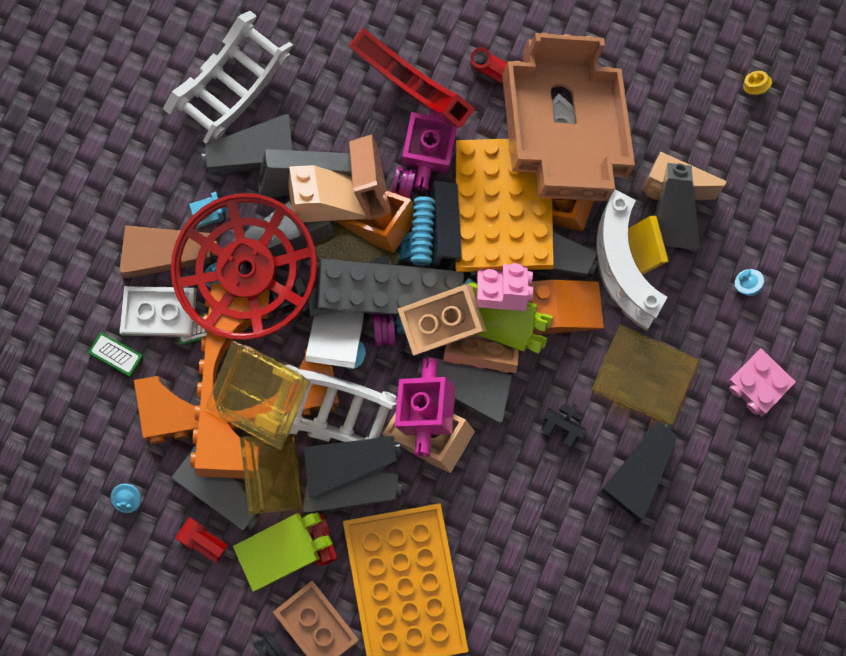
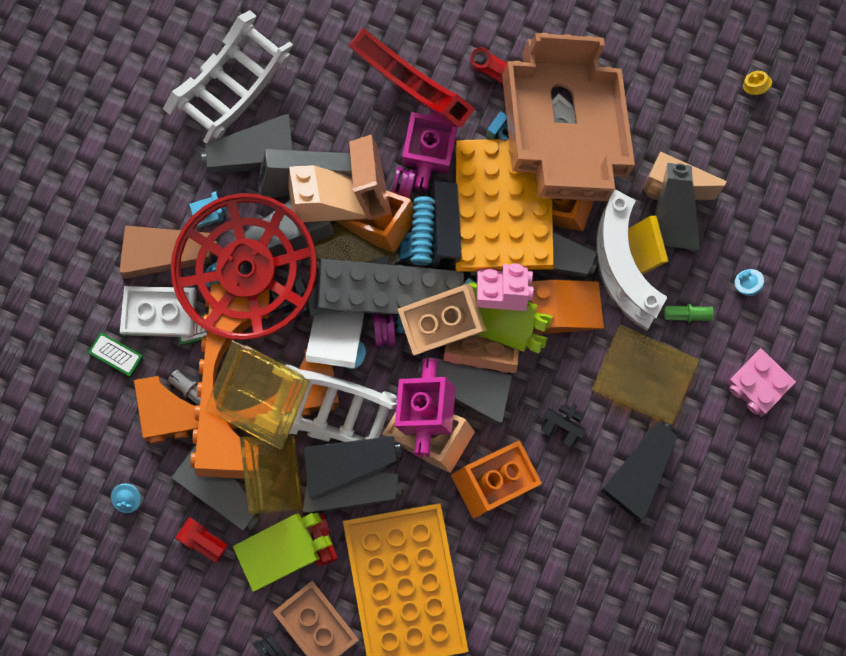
none -> light grey axle [167,370,201,406]
none -> orange slope [451,440,542,519]
none -> dark azure tile [486,111,508,140]
none -> bright green axle [664,304,713,323]

